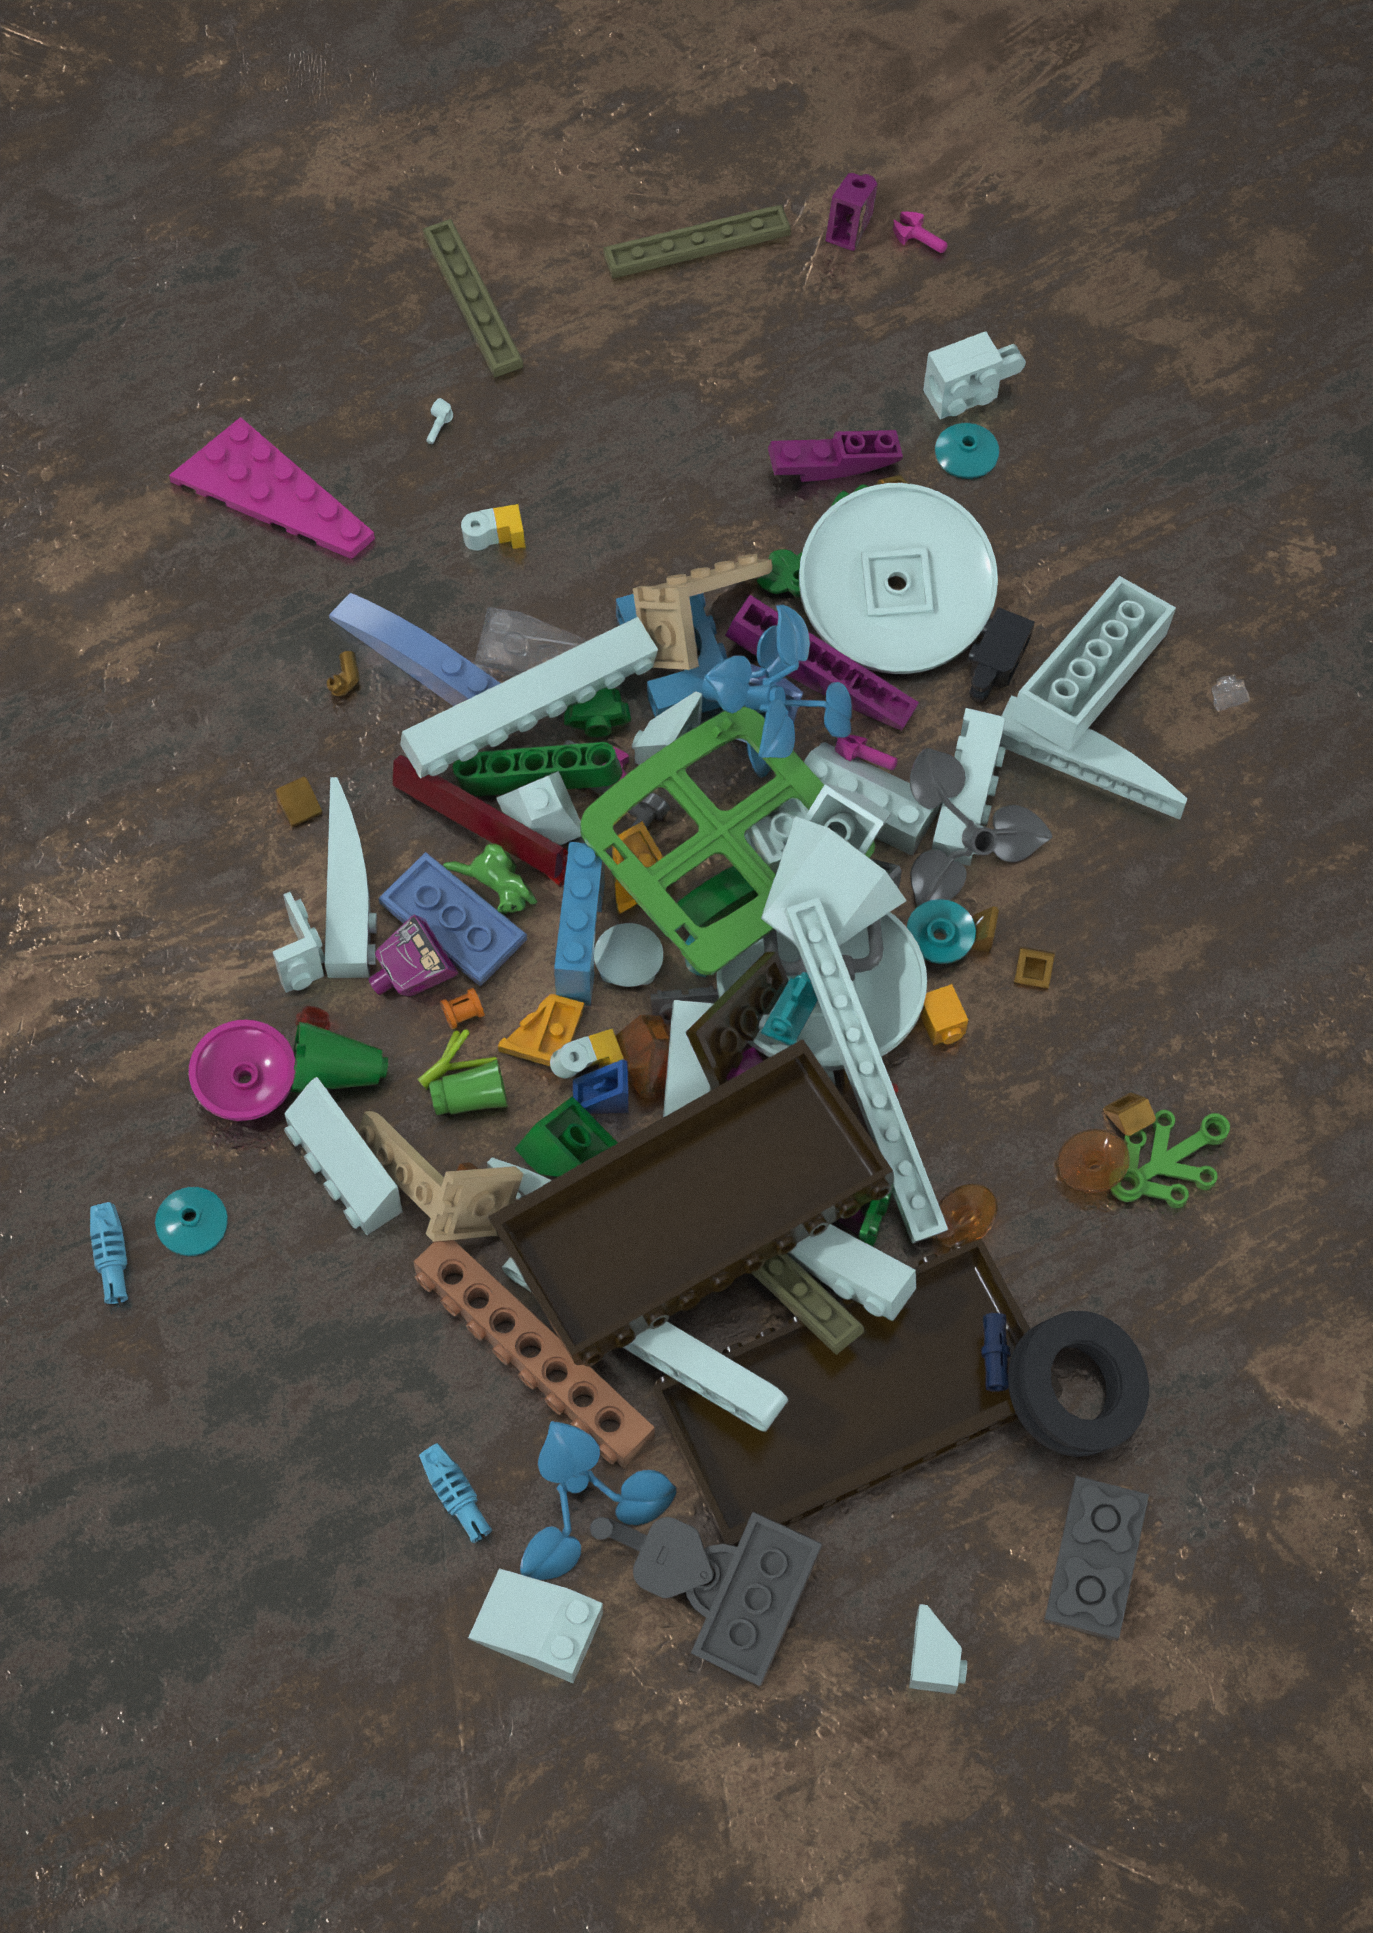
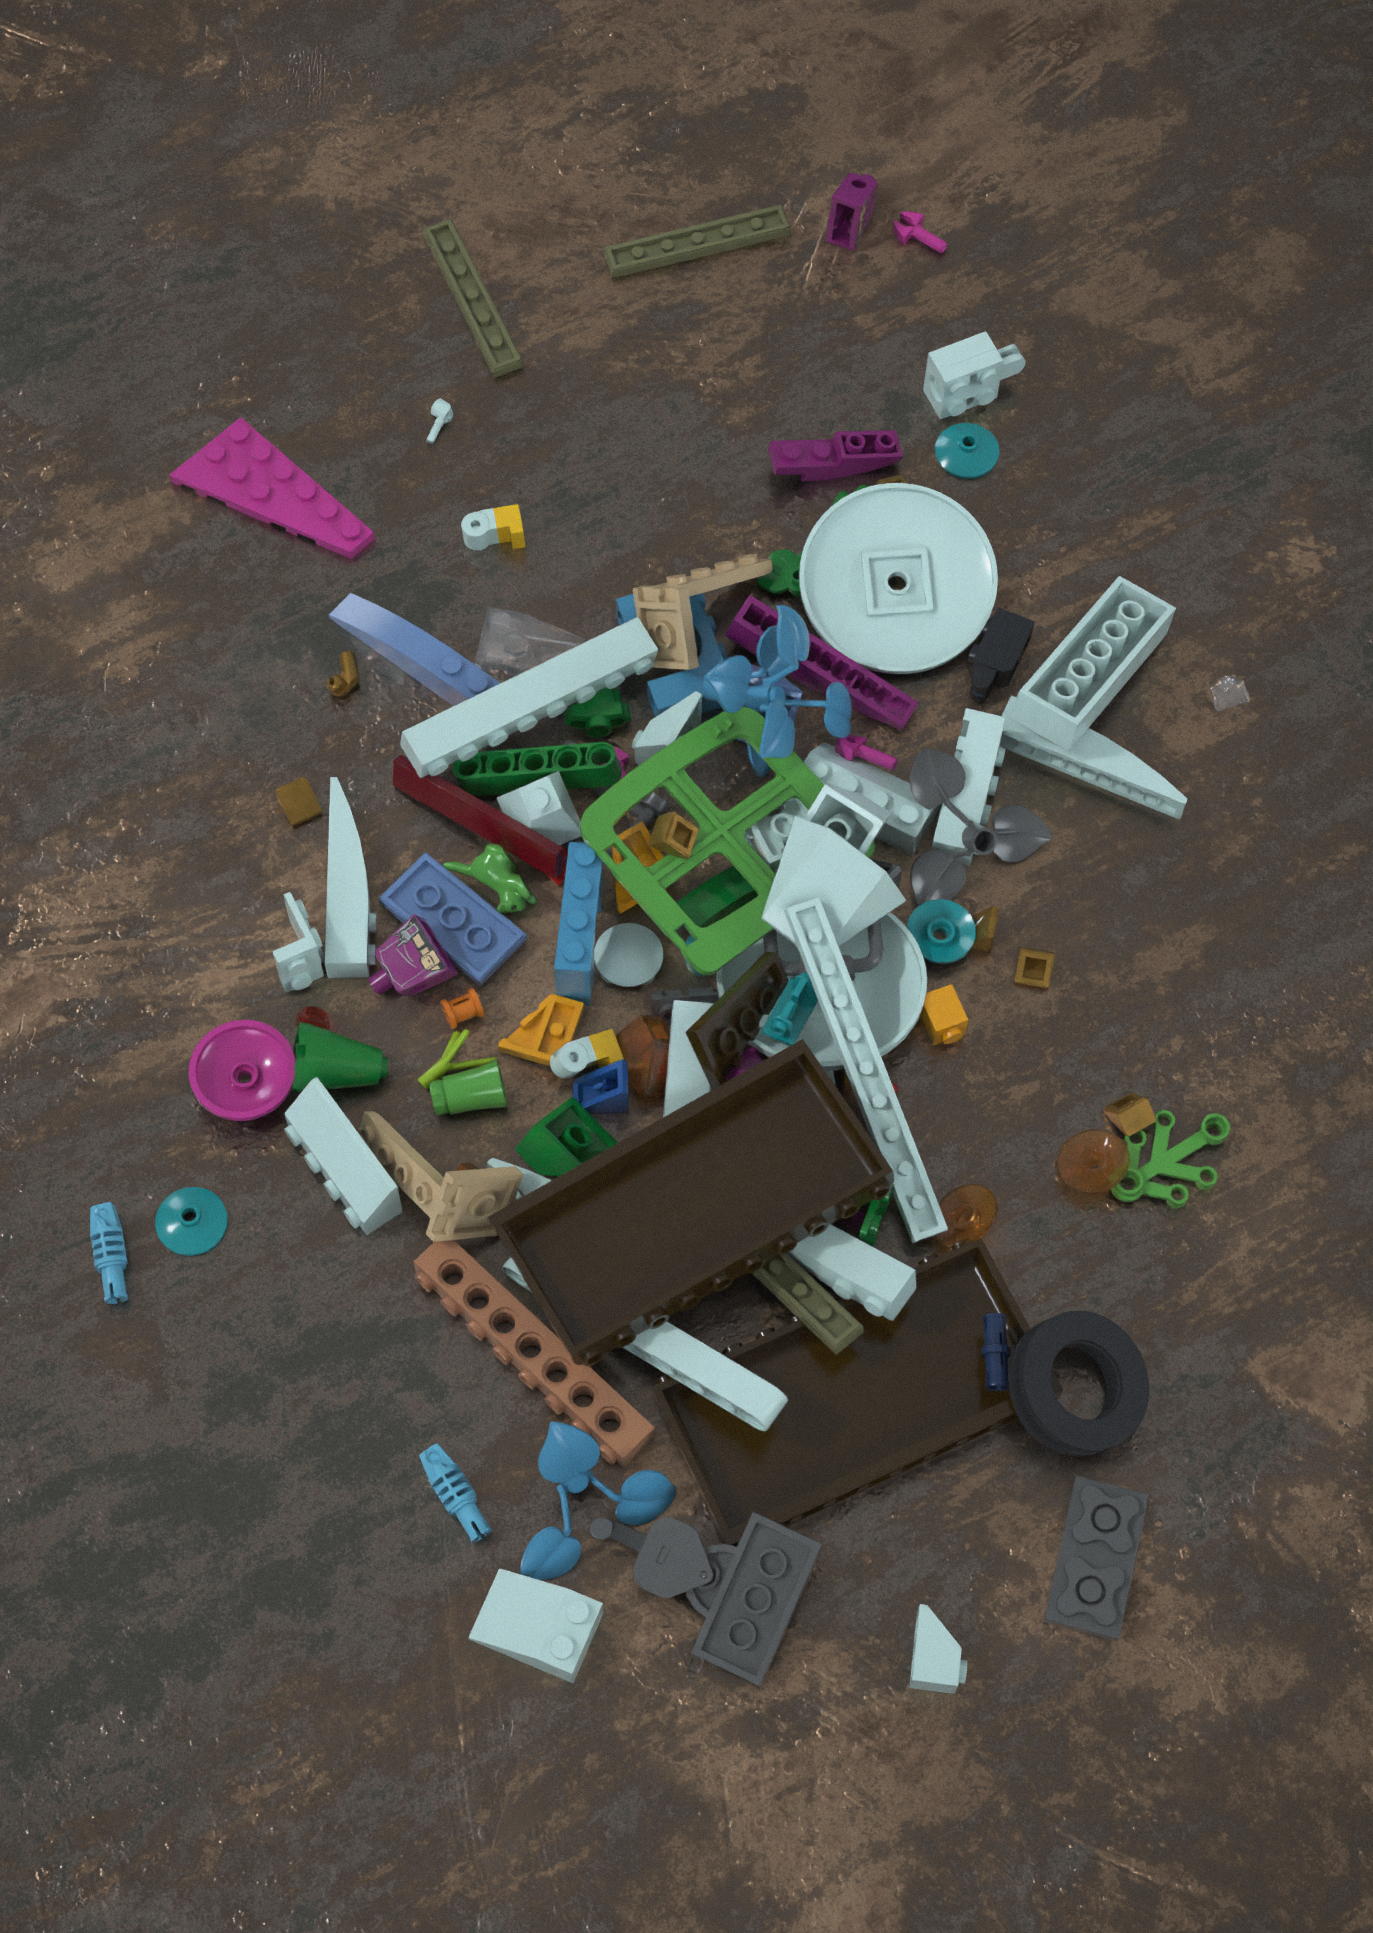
none -> pearl gold slope [649,812,699,859]

